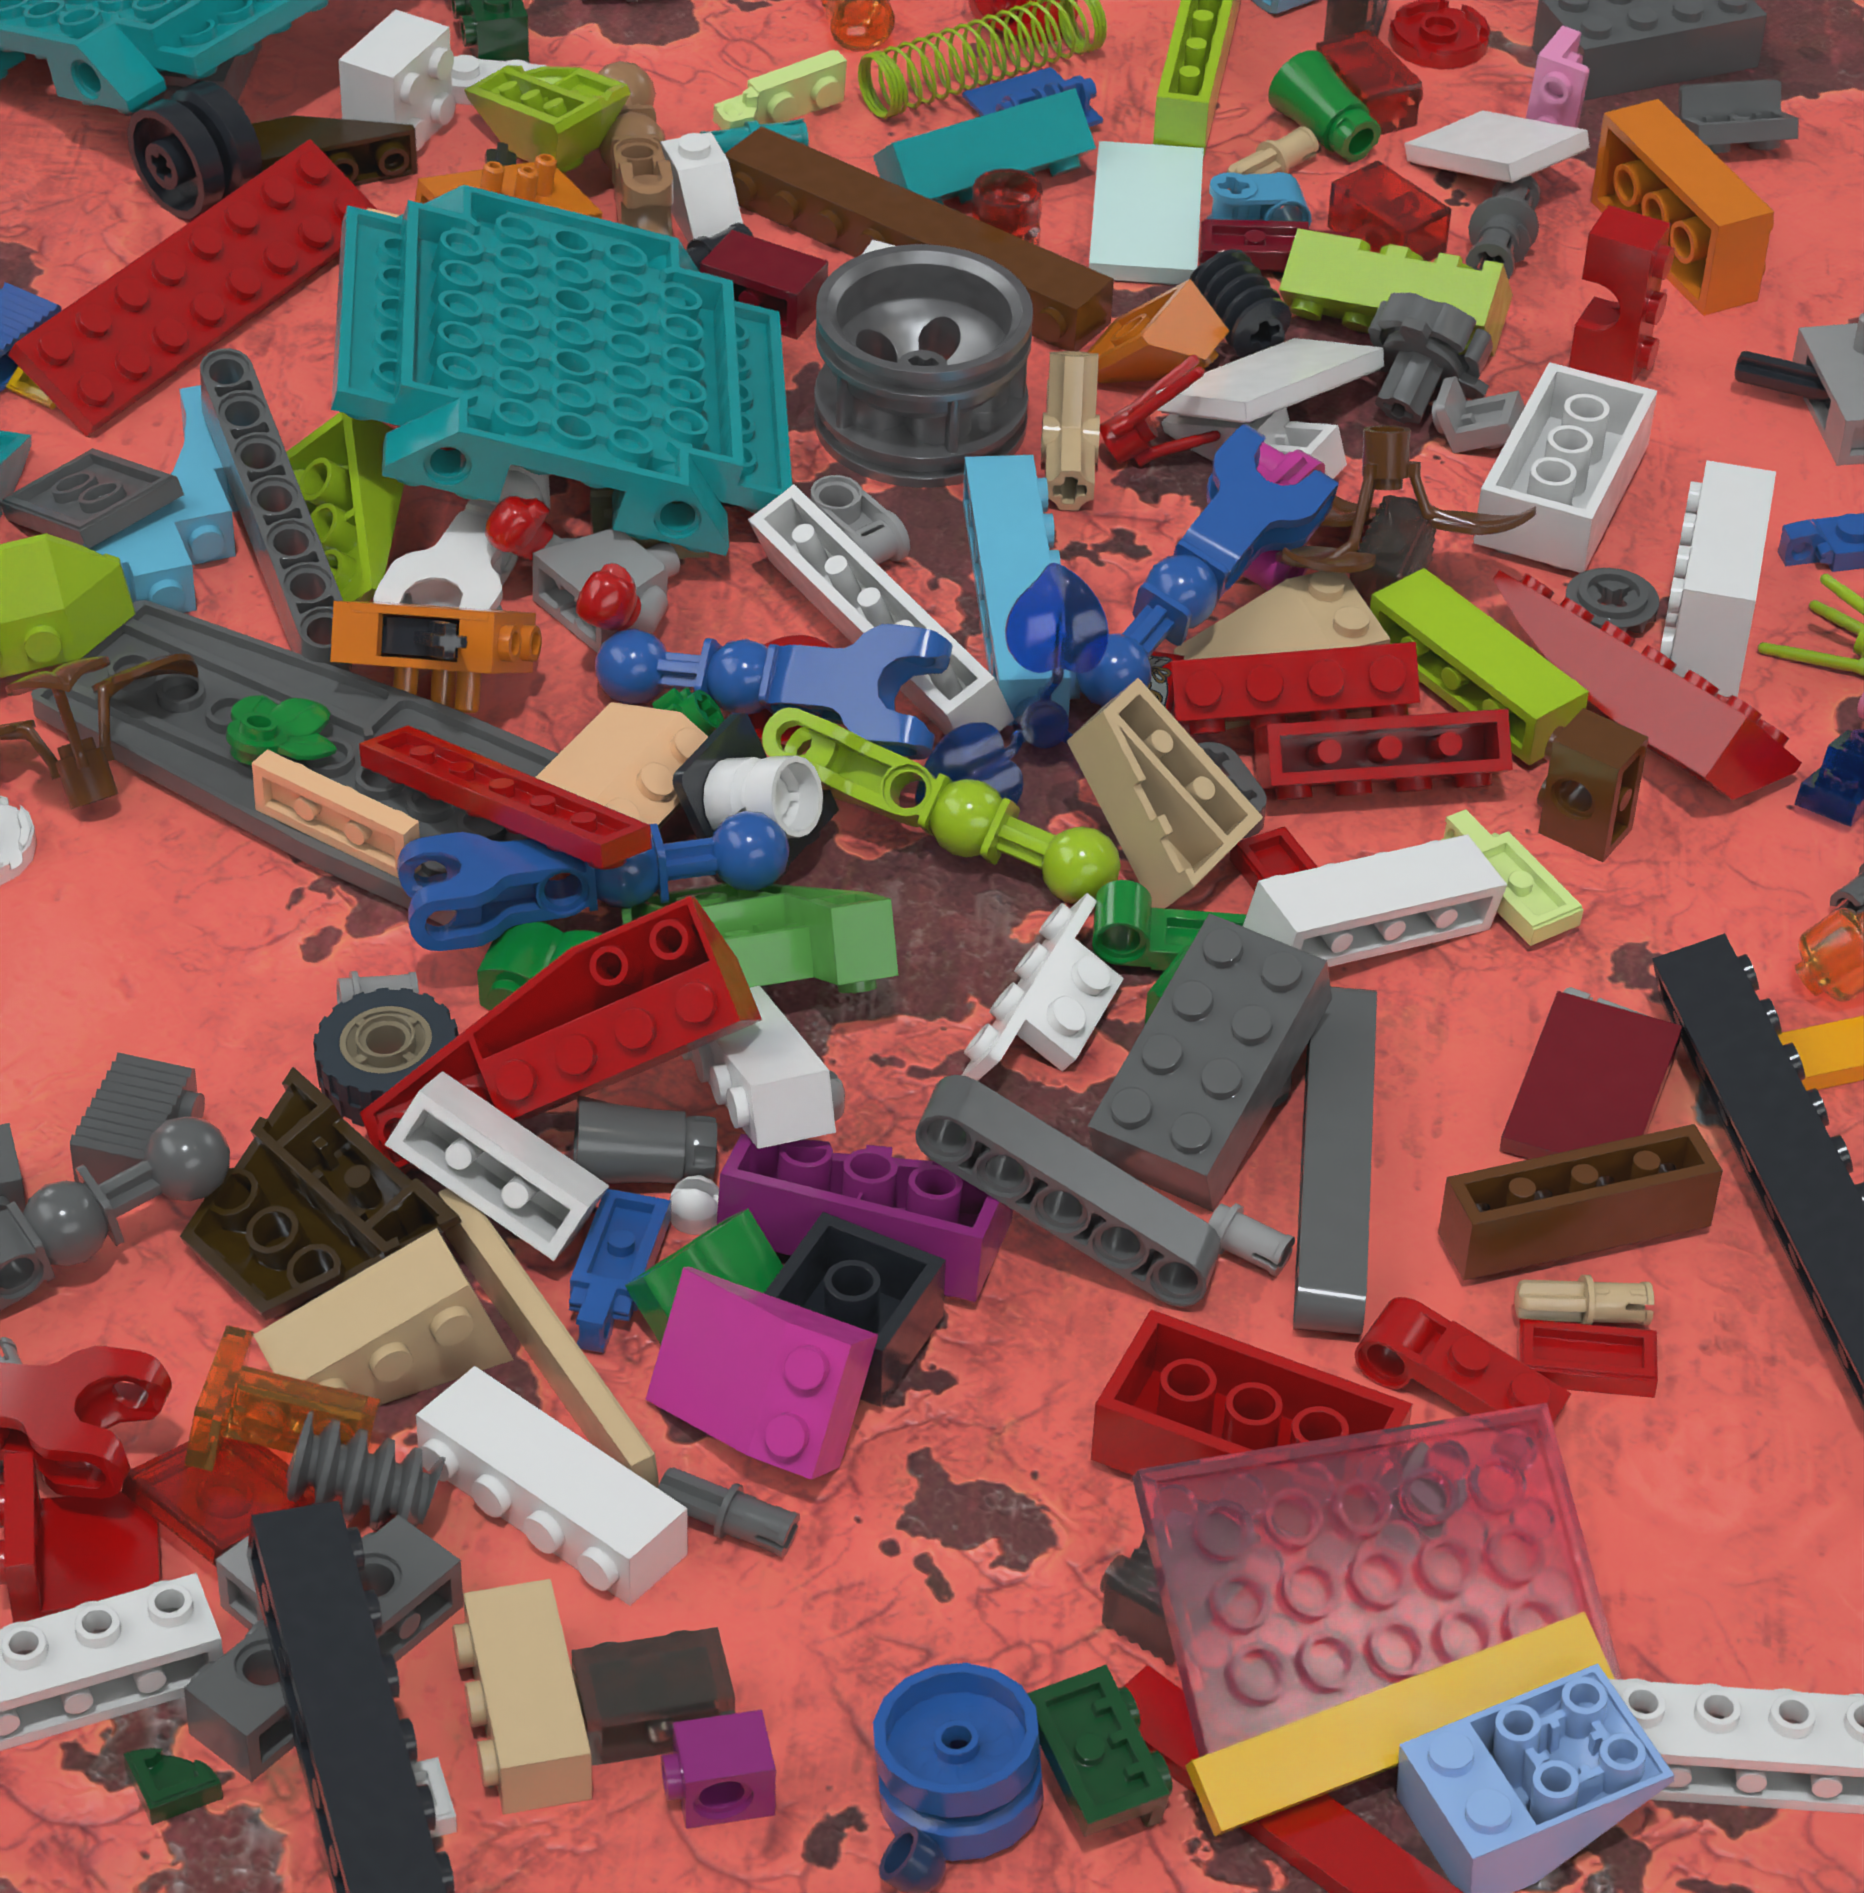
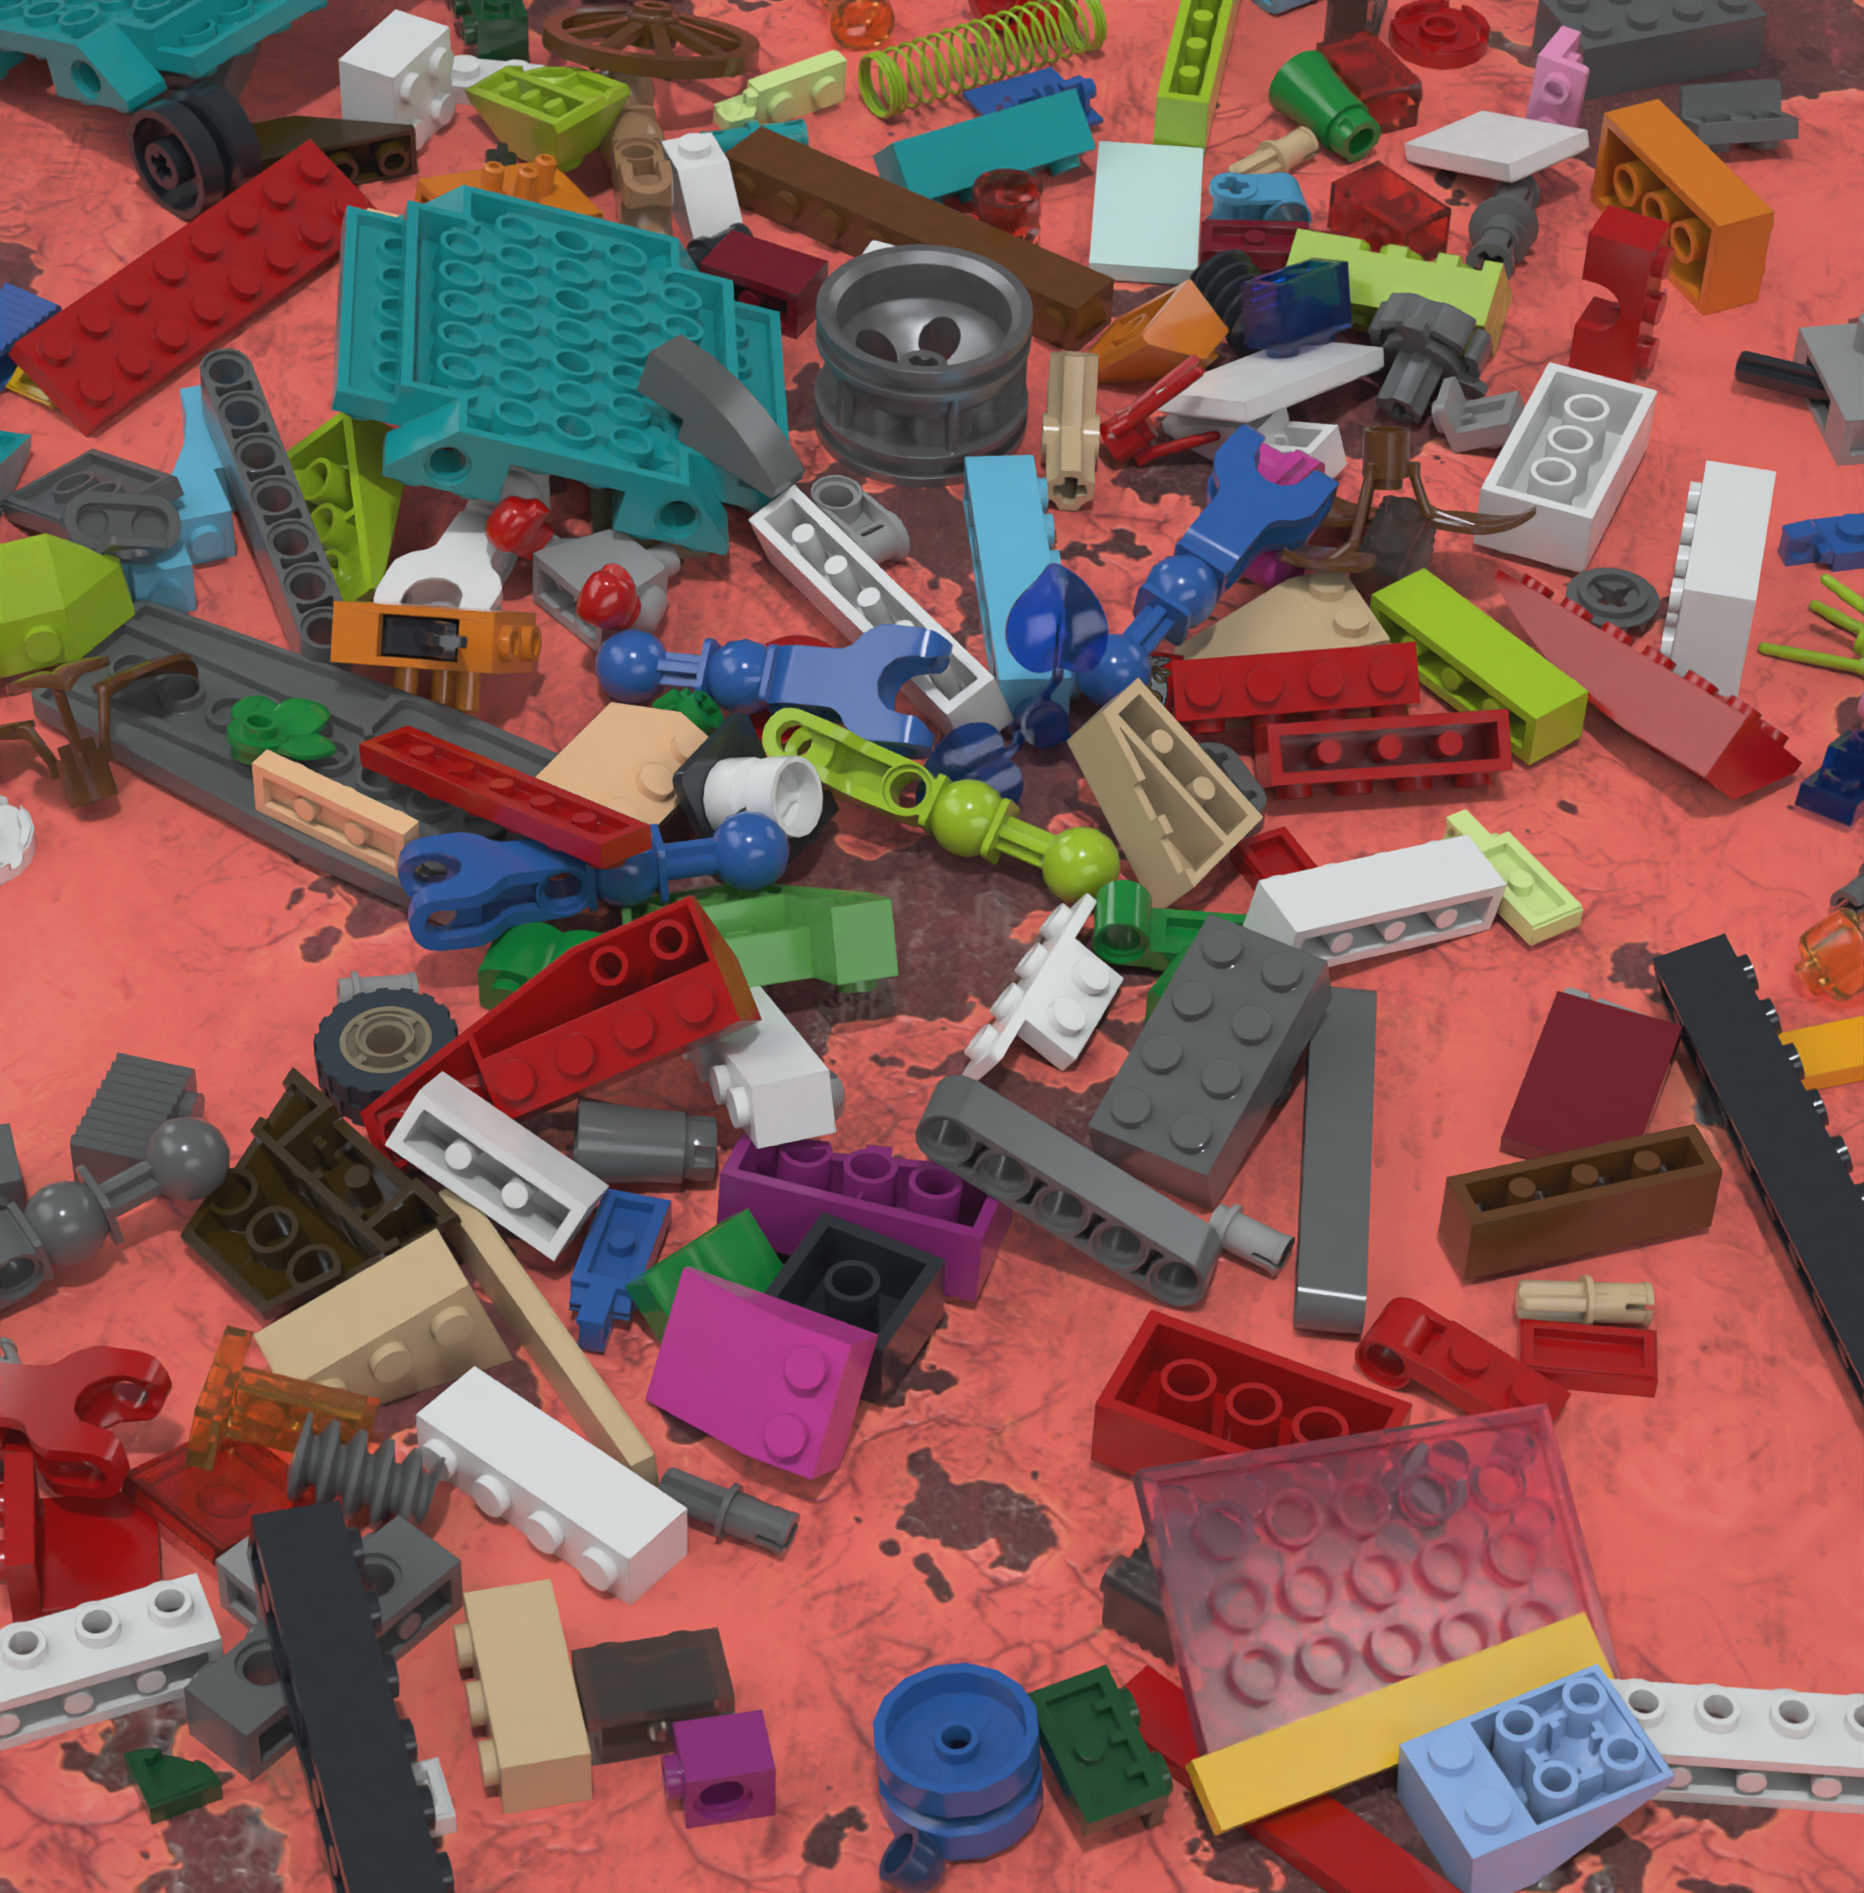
white hinge [669,1175,719,1235] -> none
reddish brown brick [1537,708,1649,862] -> none
none -> dark grey bracket [60,491,181,565]
none -> reddish brown wheel [541,0,760,82]
none -> dark grey slope [637,334,805,499]
none -> clear blue brick [1239,257,1353,358]

